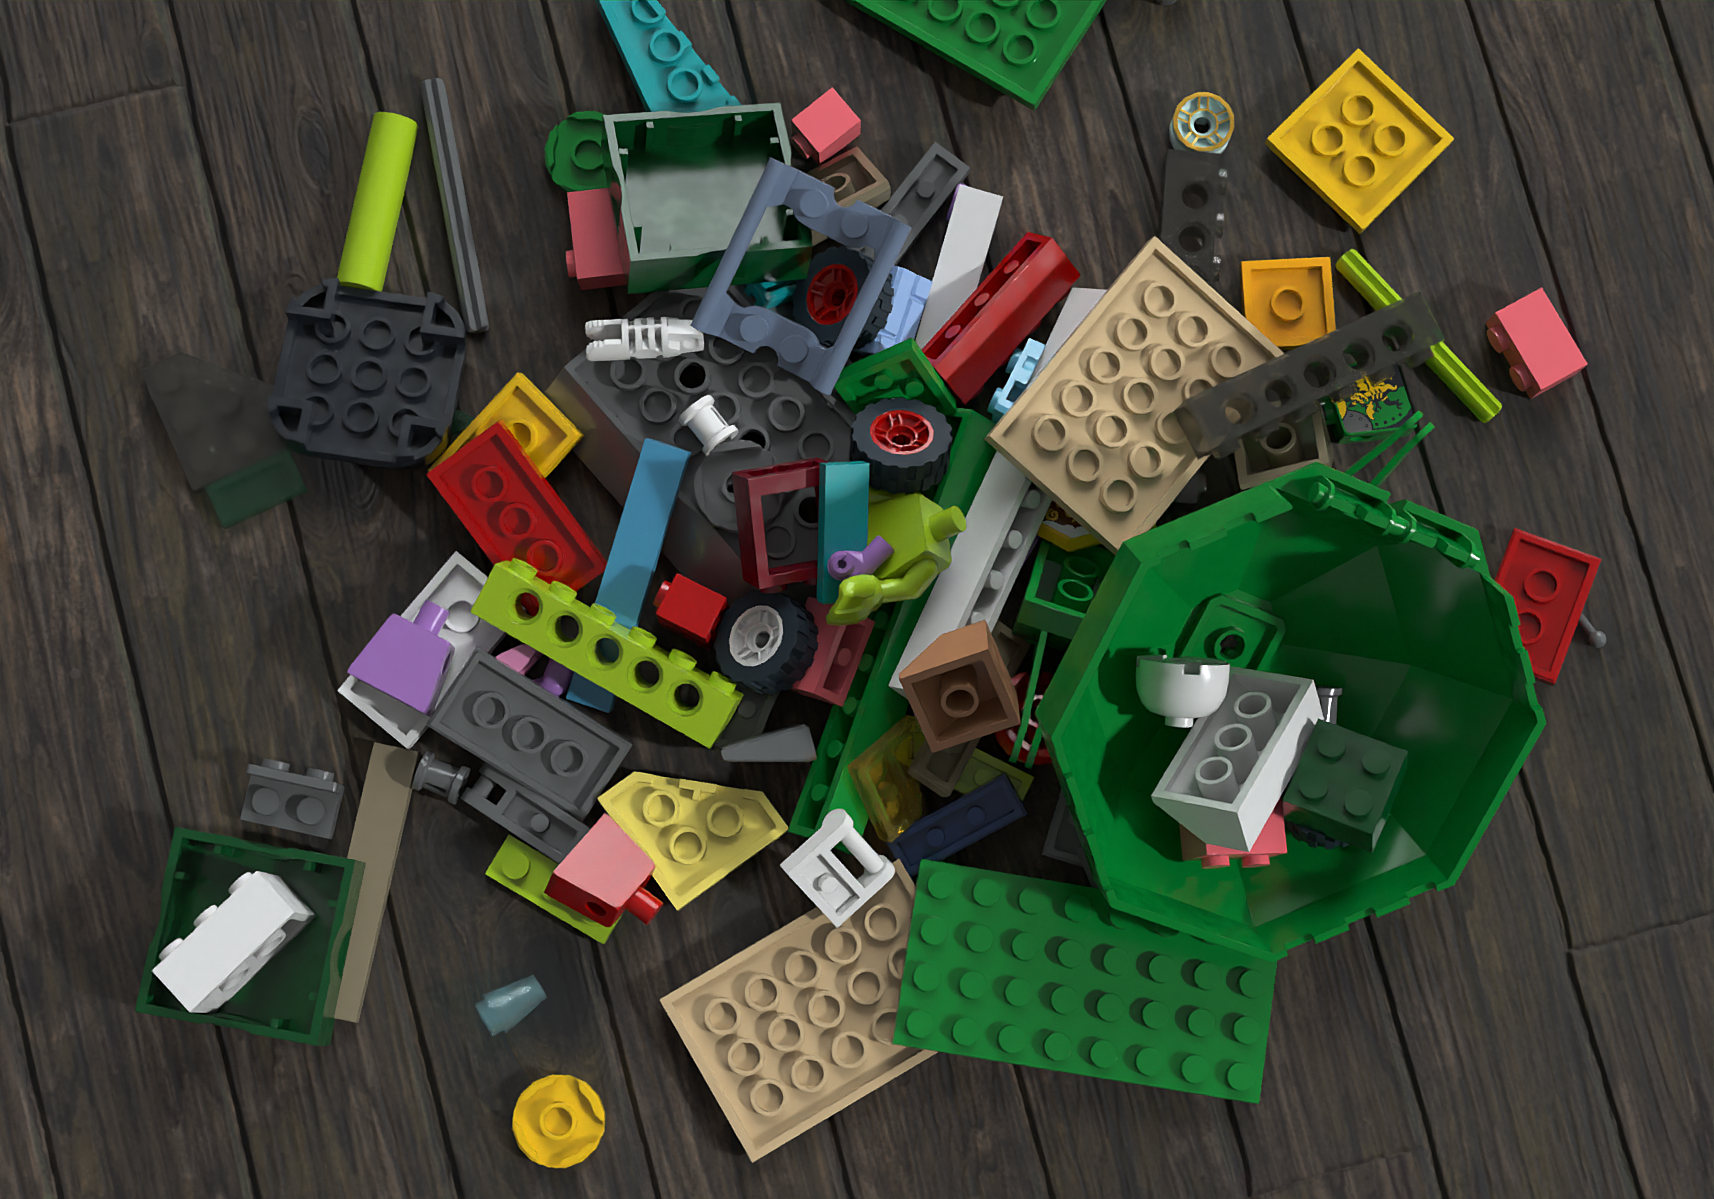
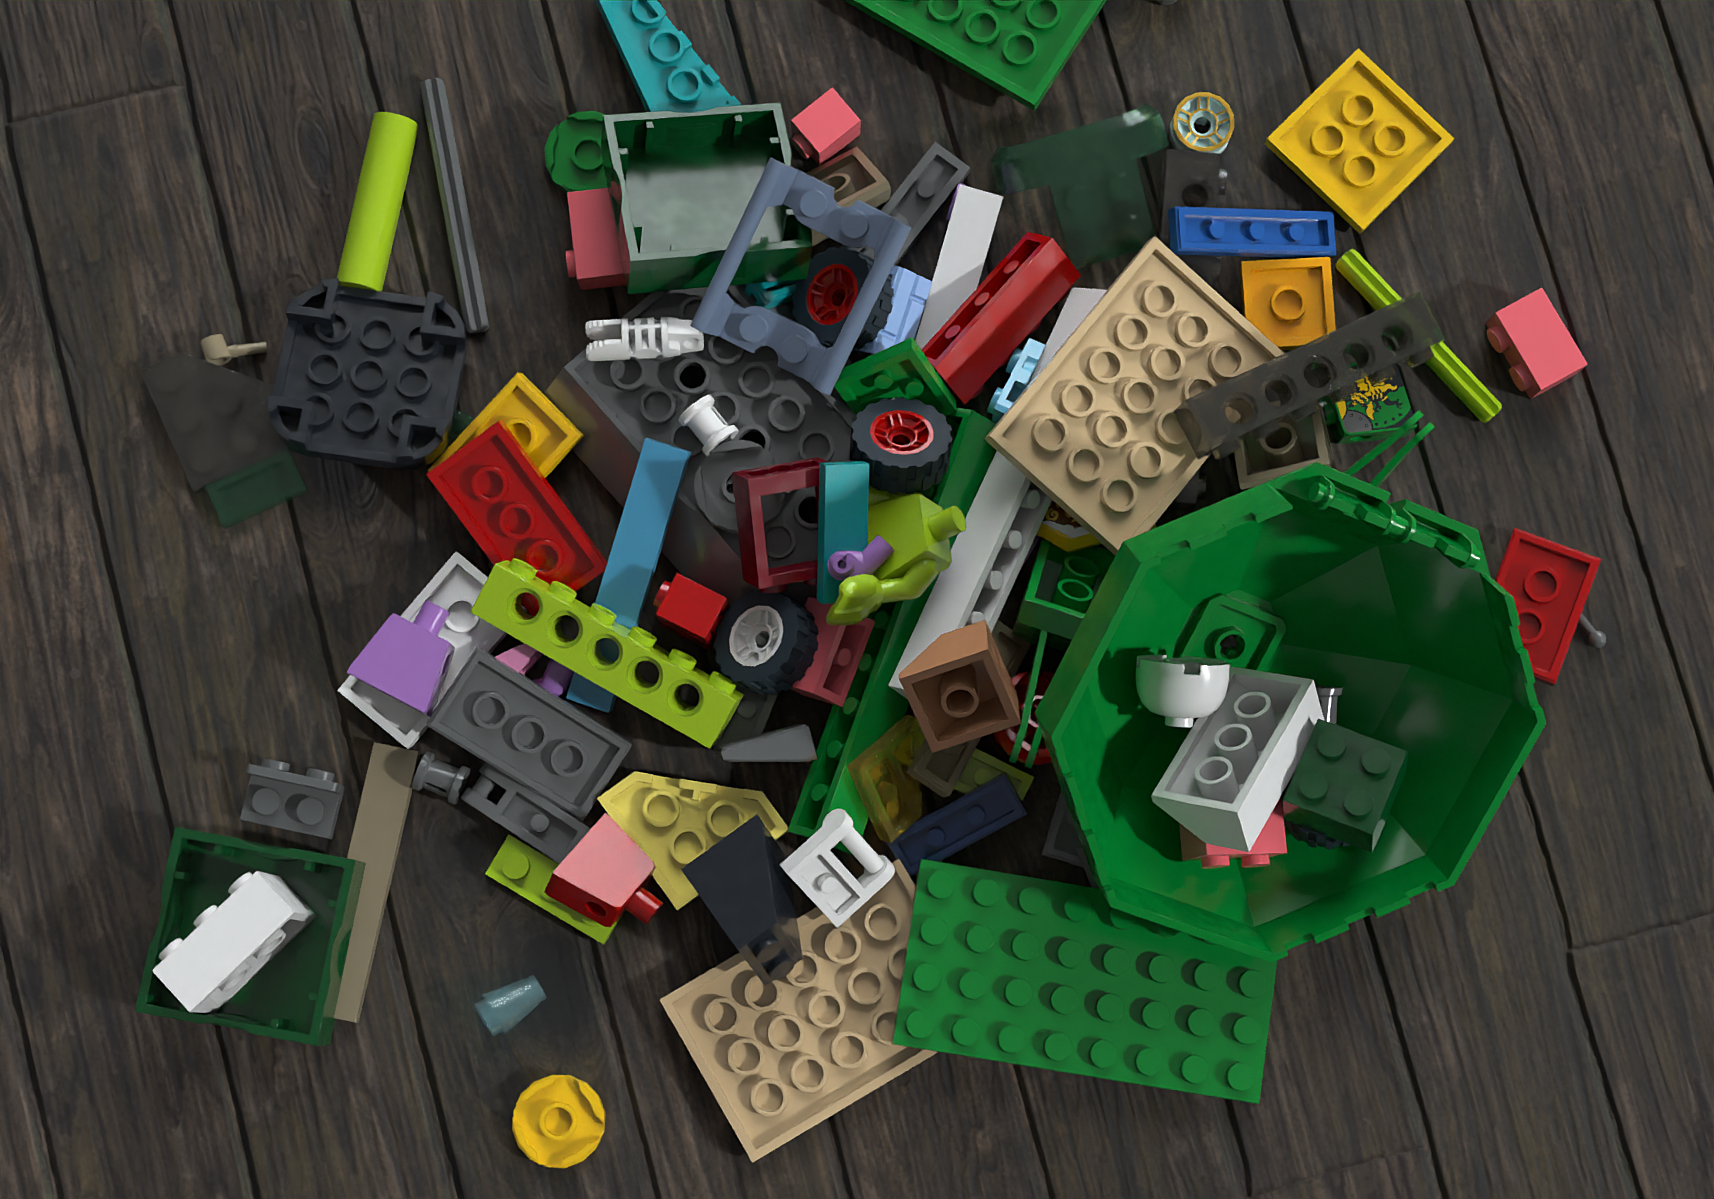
none -> dark tan hand [201,334,267,366]
none -> black slope [681,814,803,986]
none -> clear green piece [990,103,1169,269]
none -> blue tile [1168,206,1336,258]

